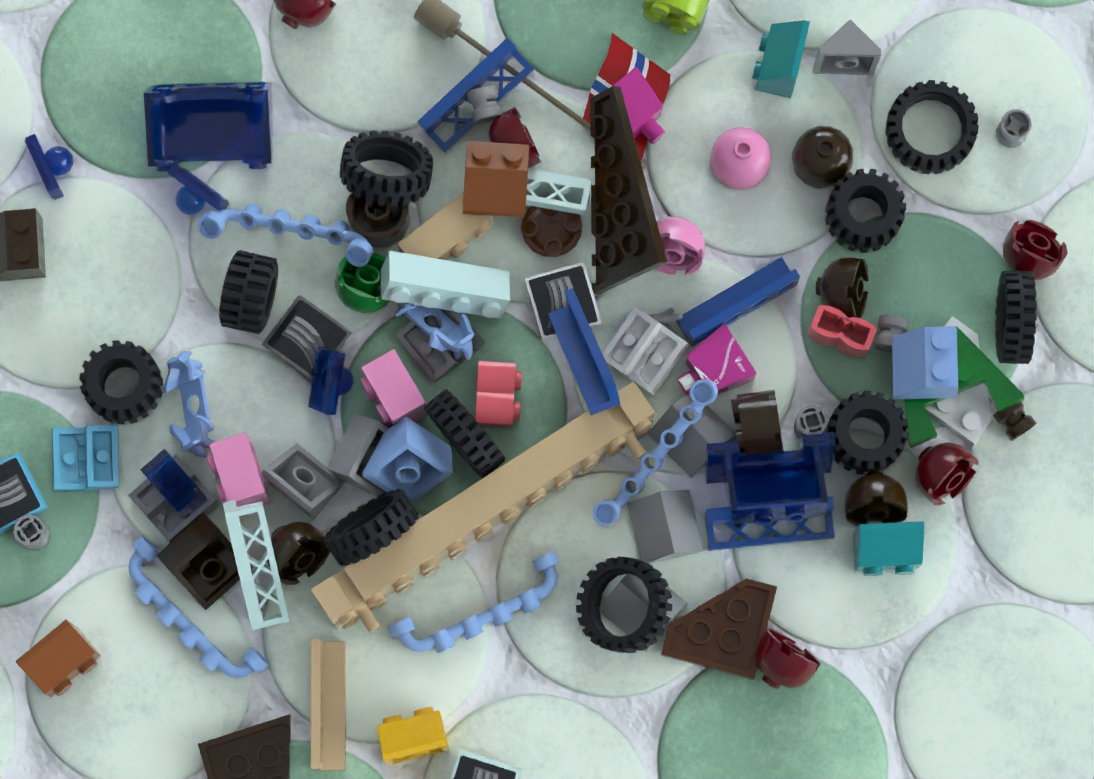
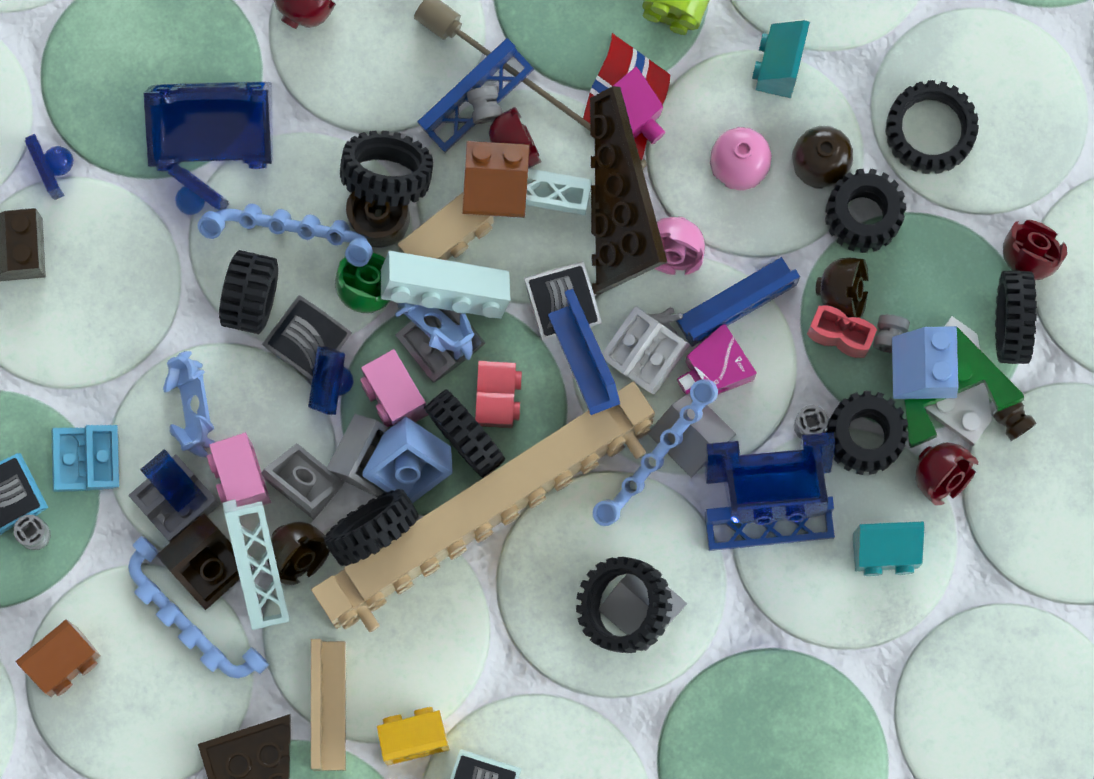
black tyre [79,340,163,425] -> none
light blue bar [387,551,560,653] -> none
reddish brown dish [521,196,583,257] -> none
light grey slope [628,490,704,564] -> none
reddish brown plate [661,578,777,680] -> none
dark brown brick [731,390,784,457] -> none
dark red cylinder [755,629,821,689] -> none
light grey slope [813,19,881,75] -> none
dark brown cylinder [844,471,908,526] -> none
light grey wheel [996,109,1032,147] -> none

